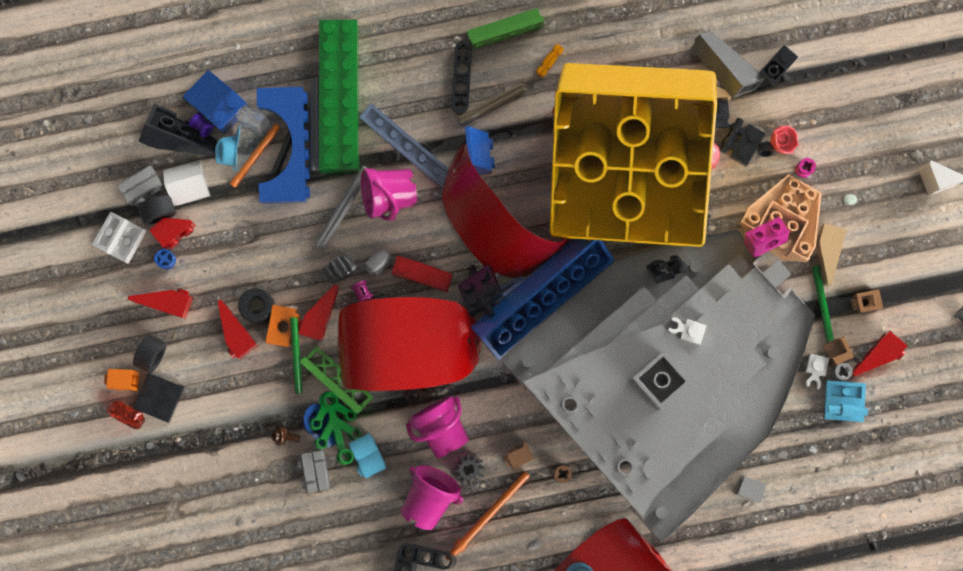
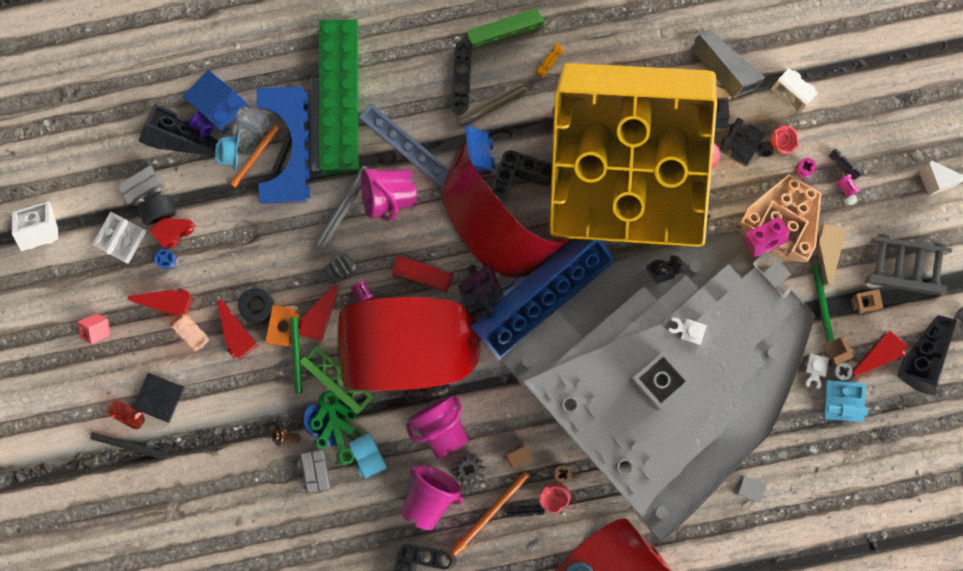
orange brick [104,369,140,391] -> none
black tyre [133,335,167,373] -> none
white slope [163,160,210,207] -> none
light grey brick [364,249,392,277] -> none
black slope [759,45,798,85] -> none
none -> white slope [12,201,58,251]
none -> coral panel [77,314,110,345]
none -> pearl dark grey bar [90,432,167,460]
none -> clear orange plate [170,312,210,352]
none -> black beam [491,150,552,205]
none -> black axle [507,505,545,517]
none -> coral hair [539,482,571,513]
none -> white slope [771,69,817,114]
none -> black axle [829,149,862,180]
none -> dark pink bush [836,174,860,199]
none -> dark grey fence [865,234,952,296]
none -> black wedge [897,315,957,396]

